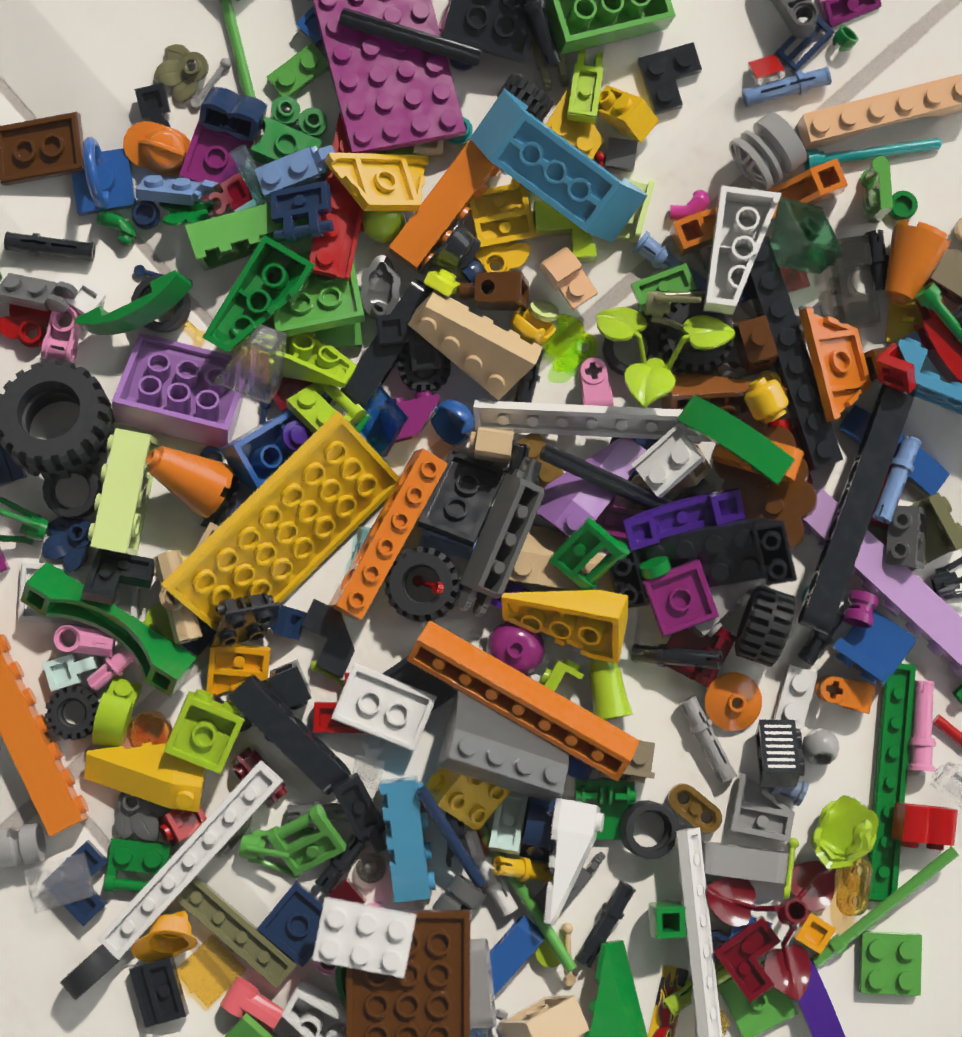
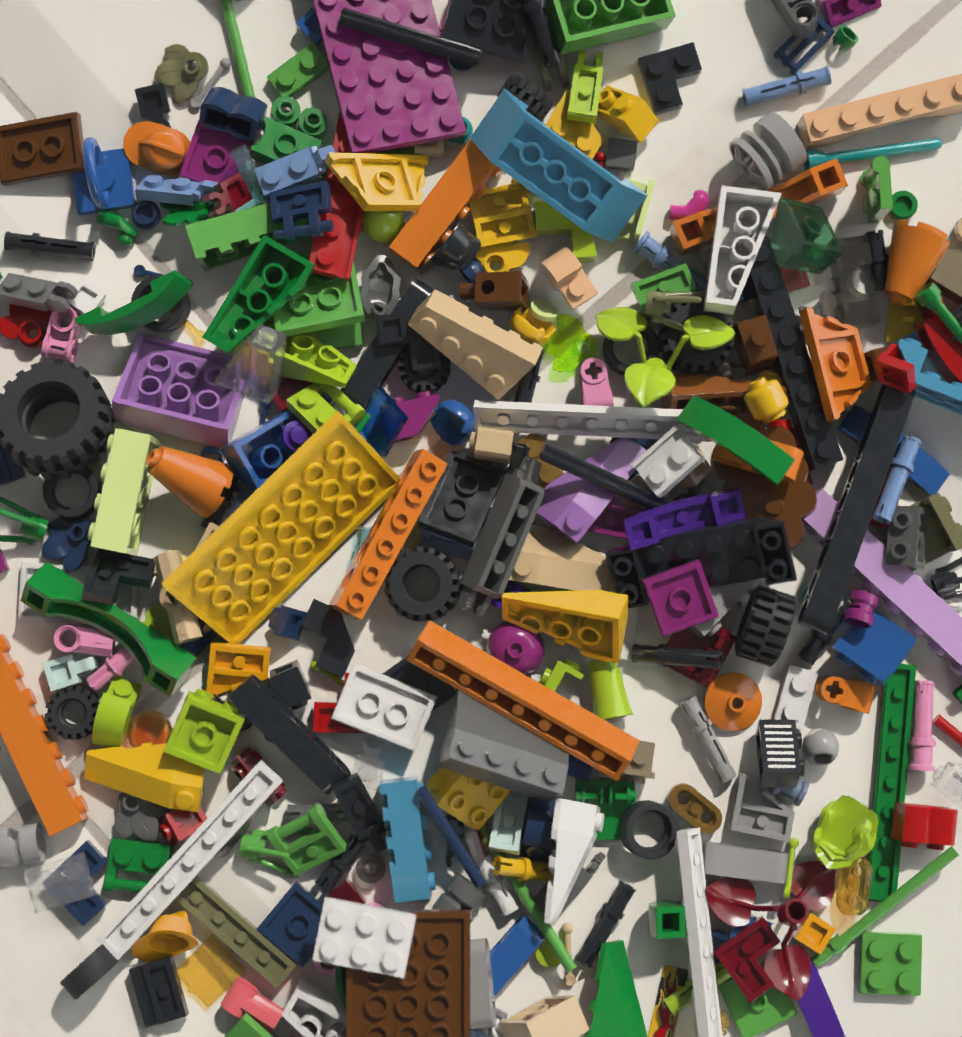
black hinge [209,593,281,648] -> none
red hinge [412,575,444,595] -> none
neon yellow plate [423,269,462,297] -> none
green plate [549,517,630,590] -> none
green tile [639,556,671,579] -> none
red tile [748,55,785,86] -> none

